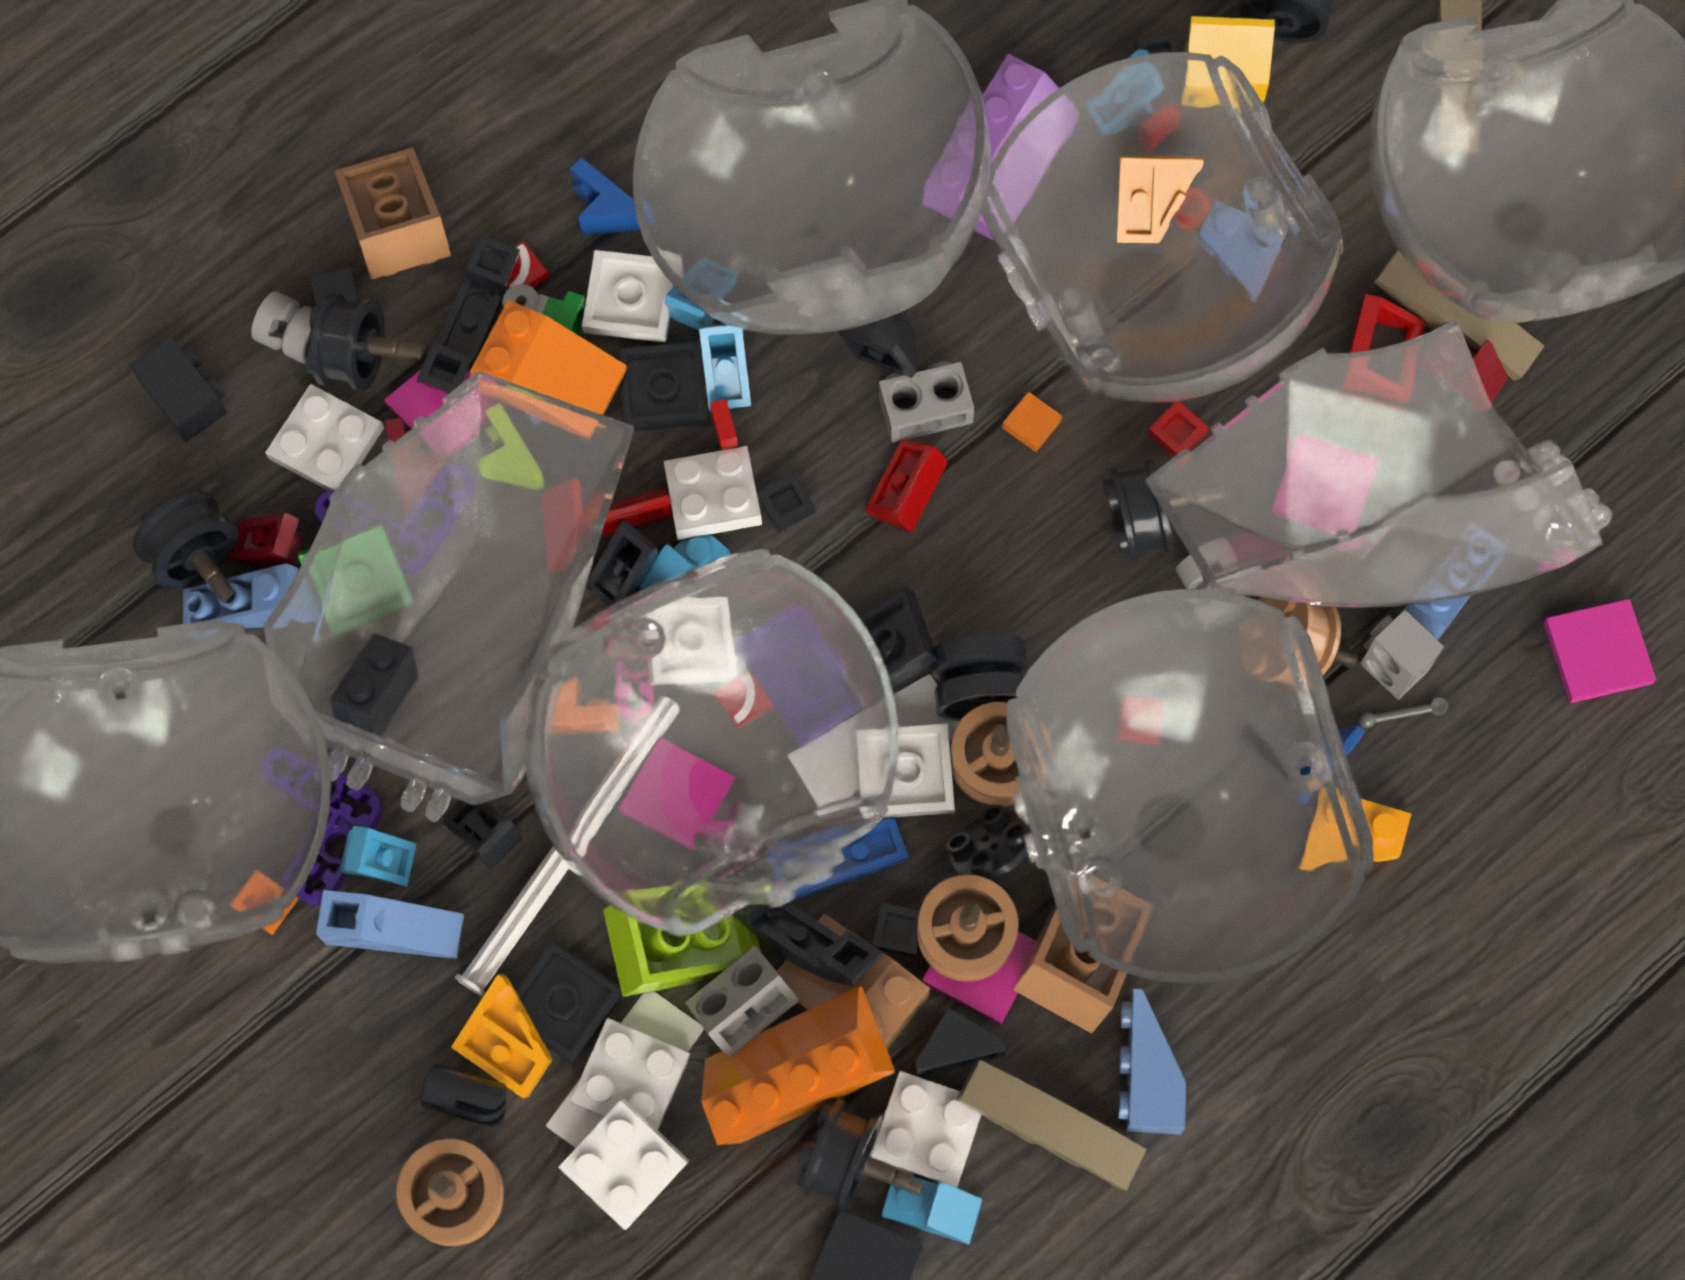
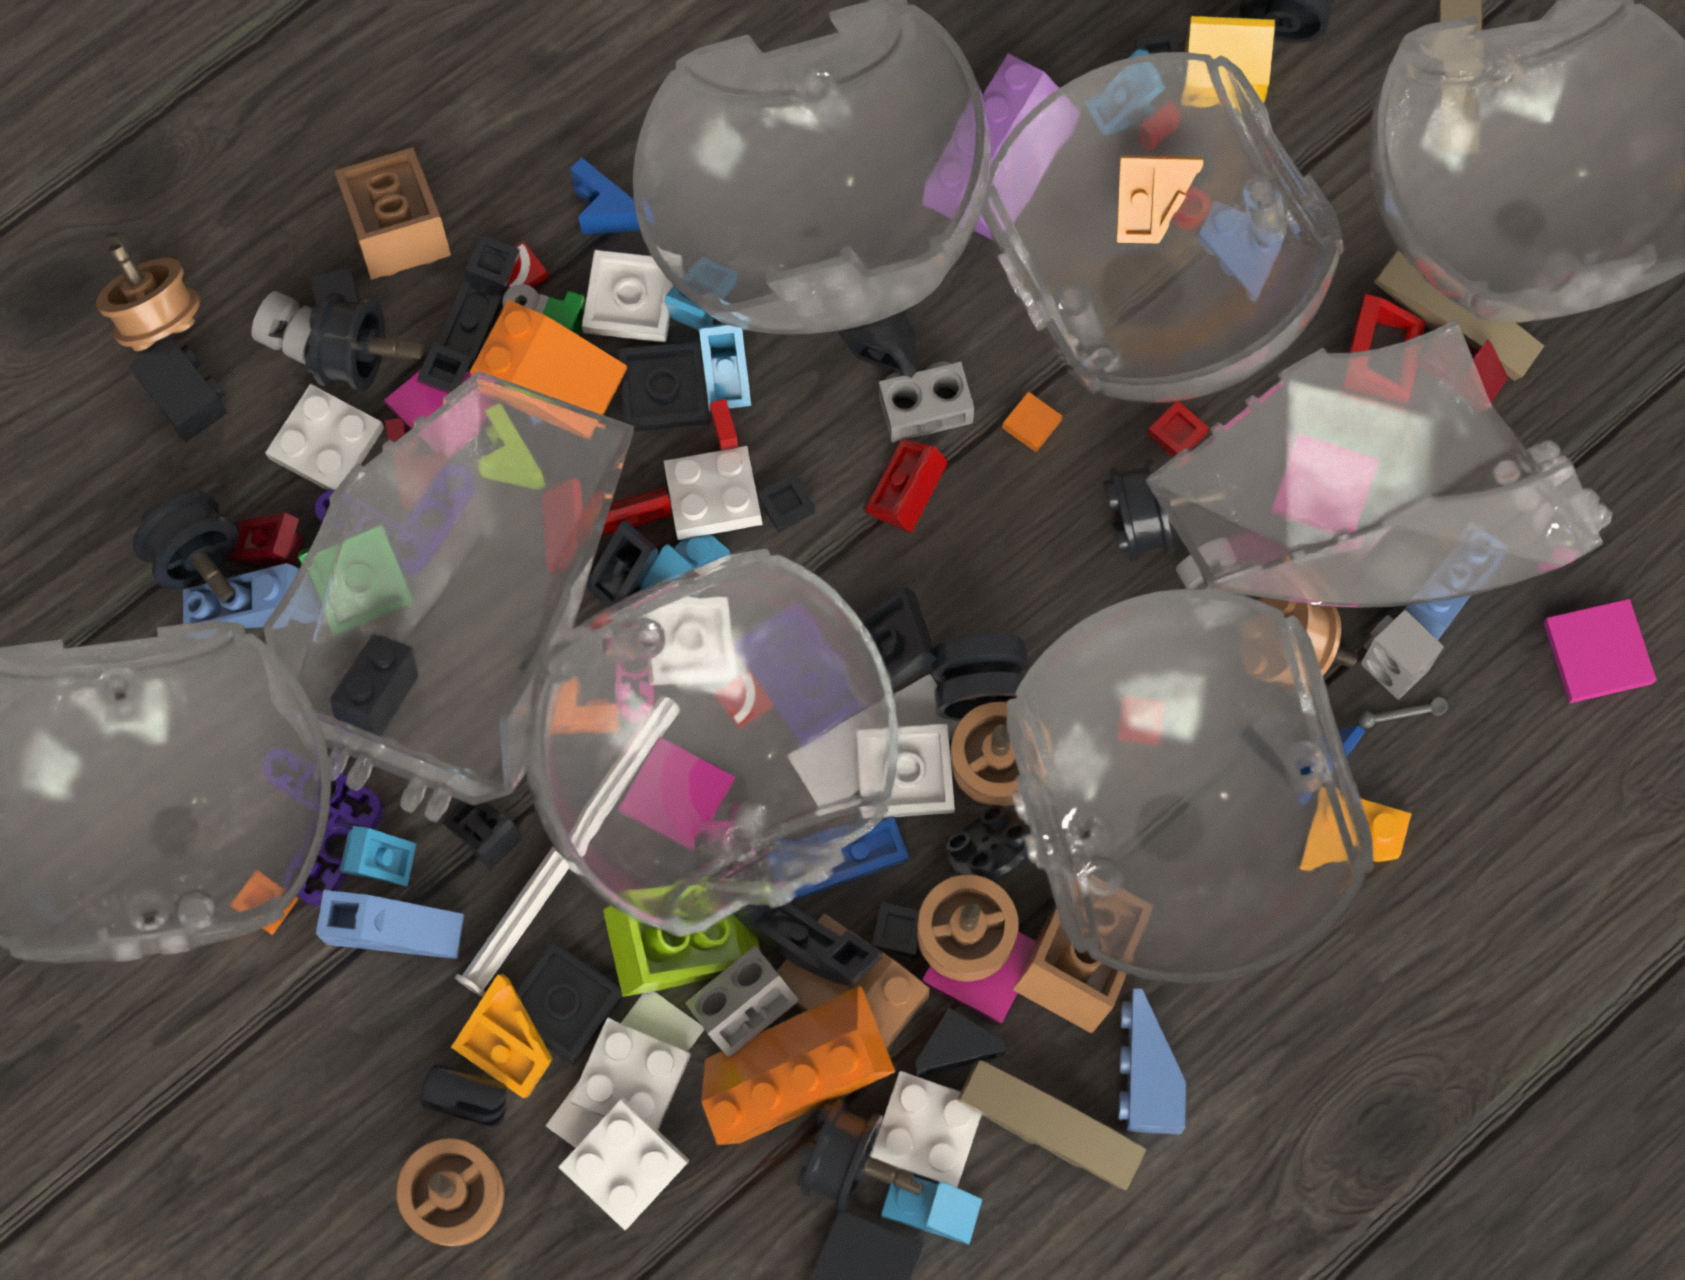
none -> medium nougat wheel [96,232,200,351]

